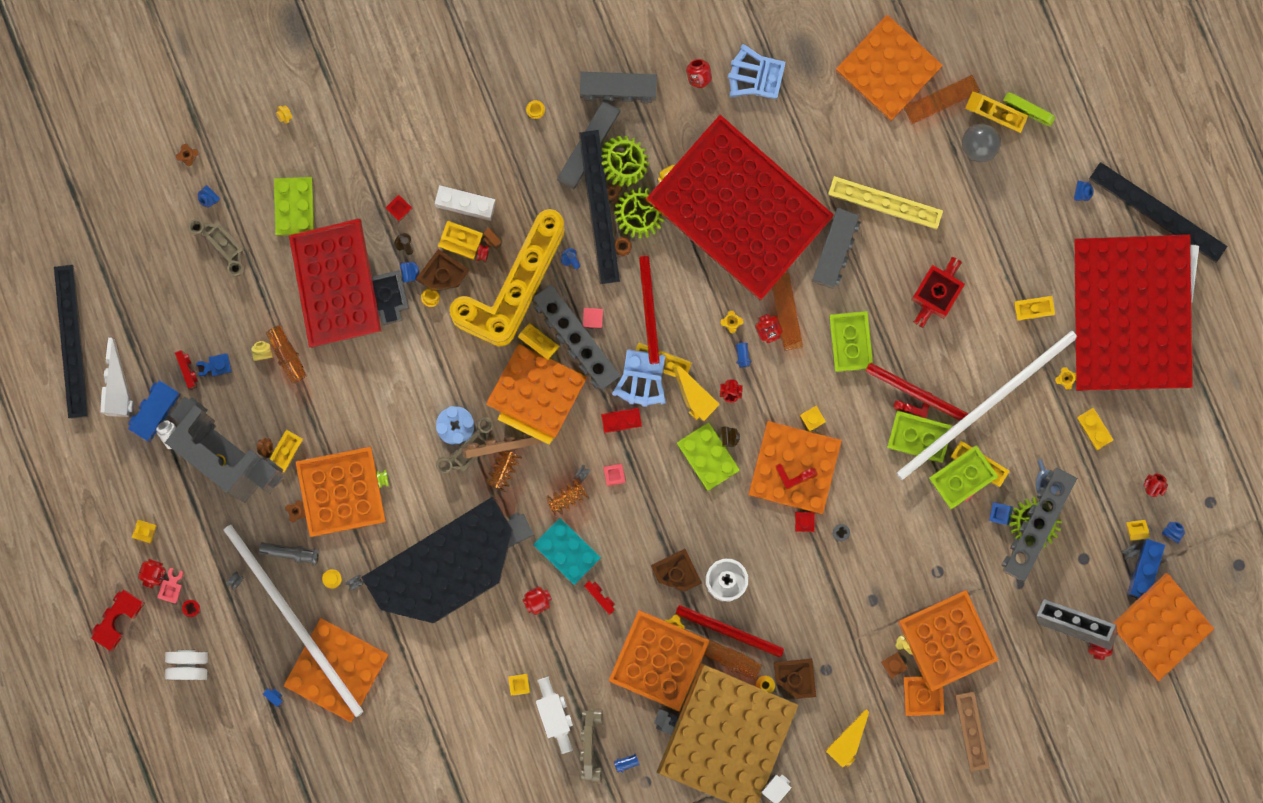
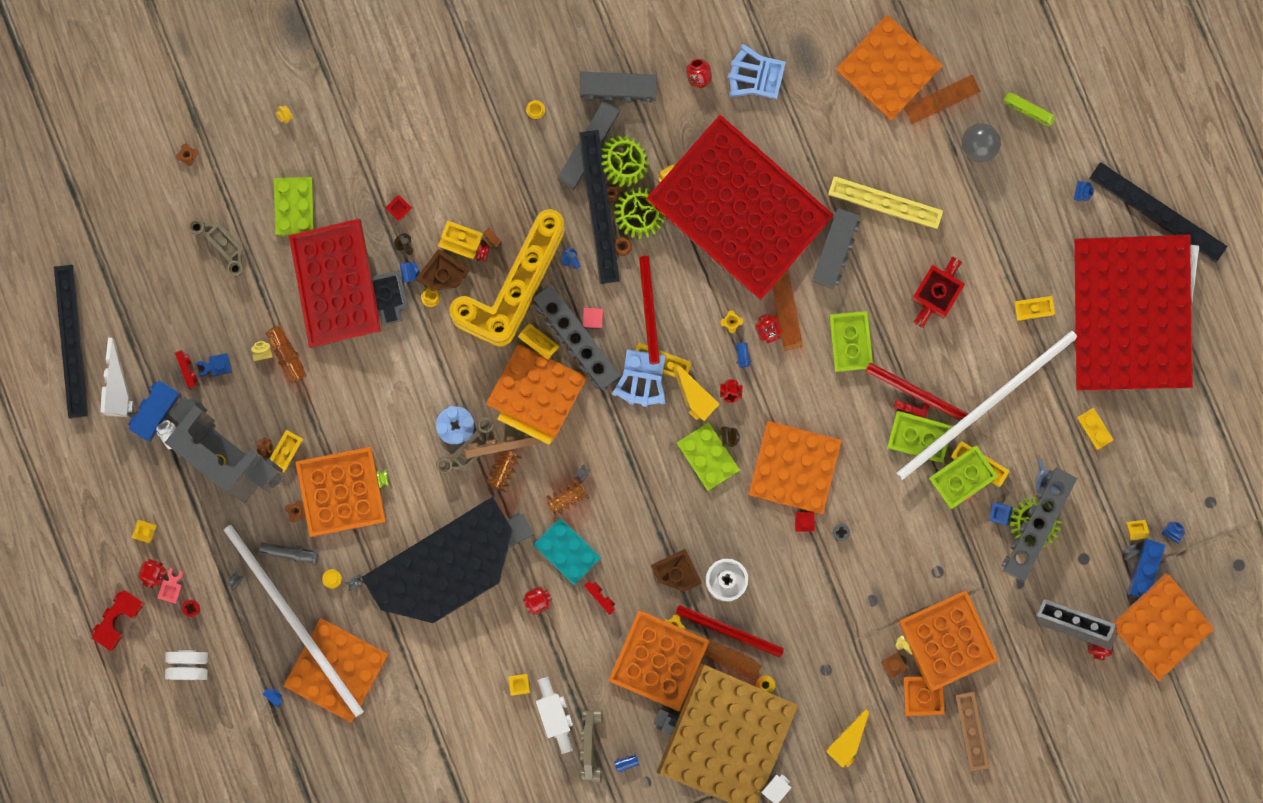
blue plate [198,185,221,207] -> none
white brick [435,185,496,221] -> none
red plate [601,408,642,434] -> none
coral tile [603,464,626,486] -> none
reddish brown plate [773,658,816,699] -> none
red piece [776,464,818,490] -> none
yellow plate [800,405,826,432] -> none
yellow slope [965,91,1028,133] -> none
yellow plate [1055,367,1076,390] -> none
red gear [1143,473,1168,497] -> none

